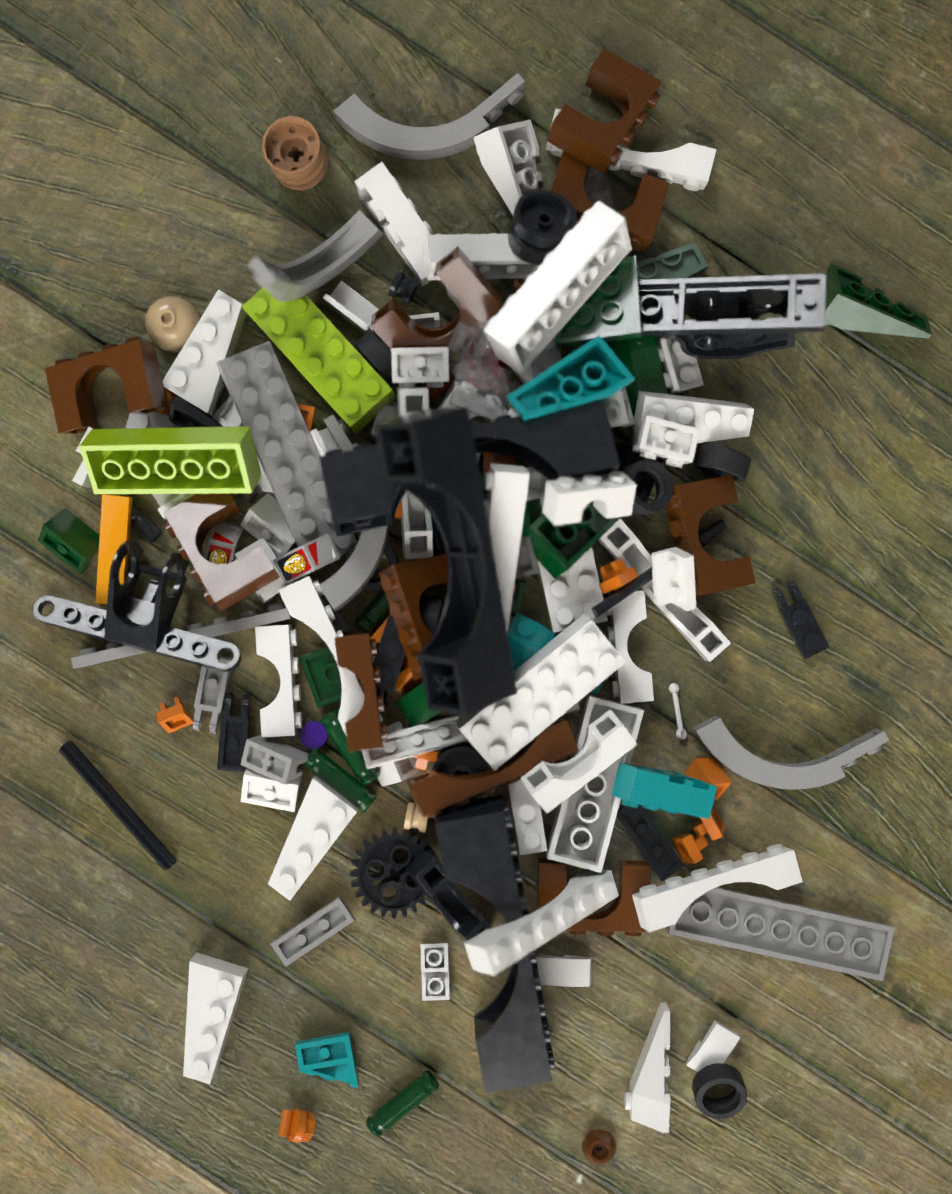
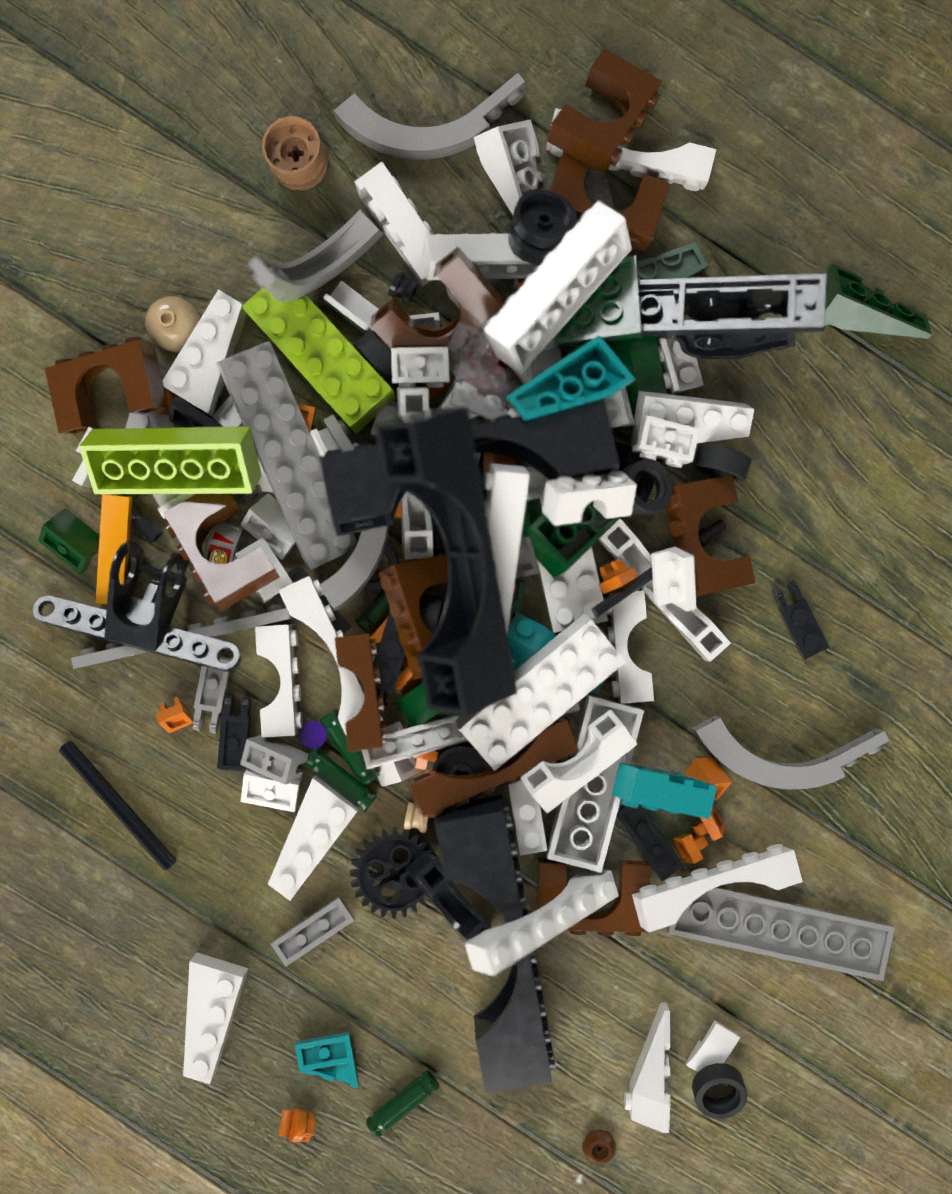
slope [273,534,340,585] -> none
dark green tile [299,646,361,708] -> none
white slope [420,943,450,1001] -> none
white slope [535,954,592,987] -> none
white hinge [669,683,687,740] -> none

